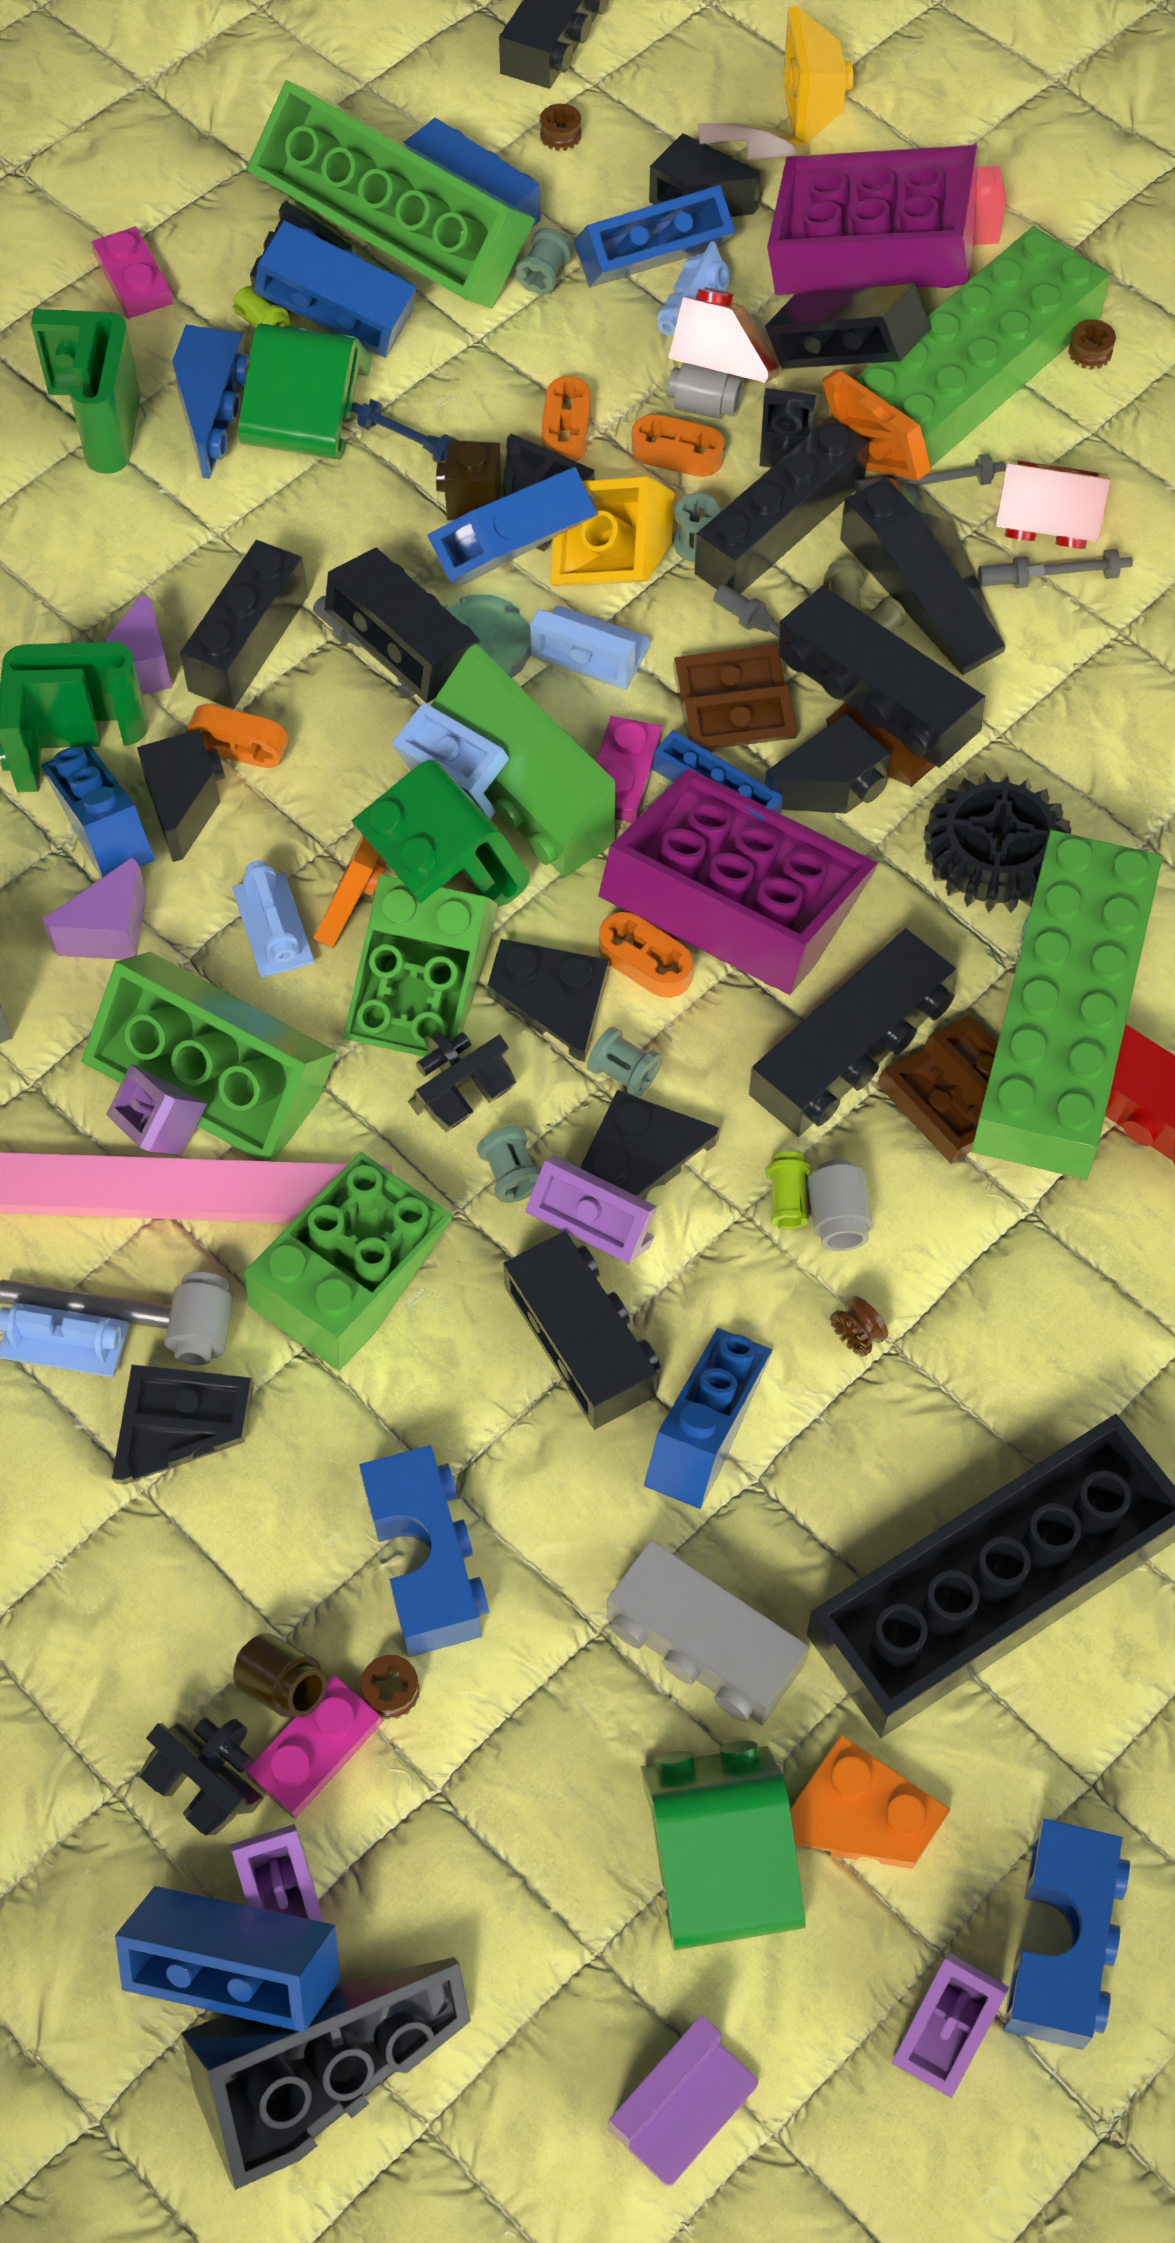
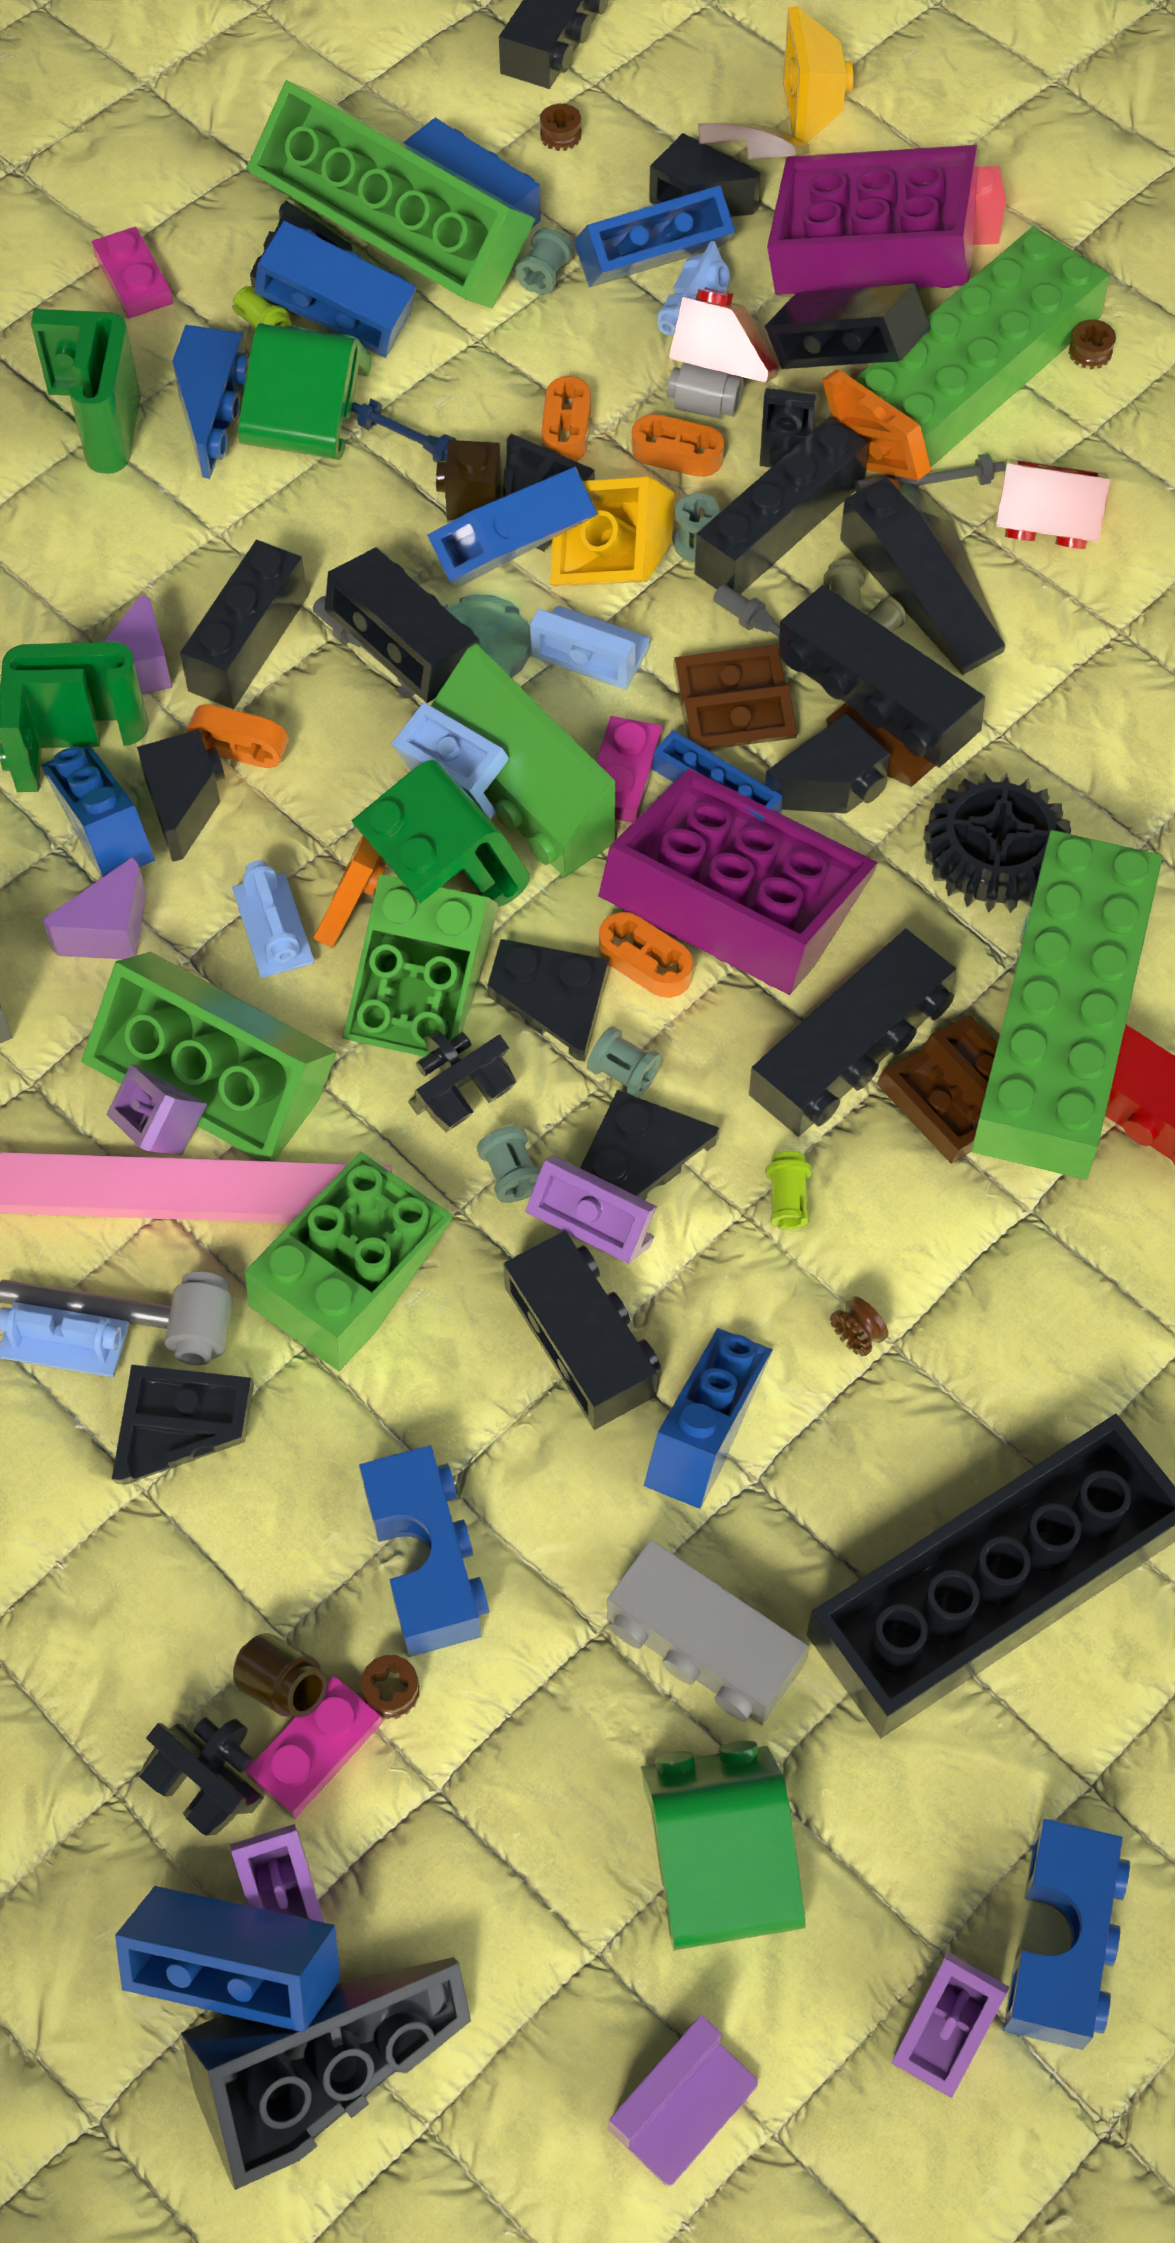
orange wing [790,1735,950,1869] -> none
light grey brick [807,1159,873,1251] -> none
dark grey piece [978,549,1133,589] -> none

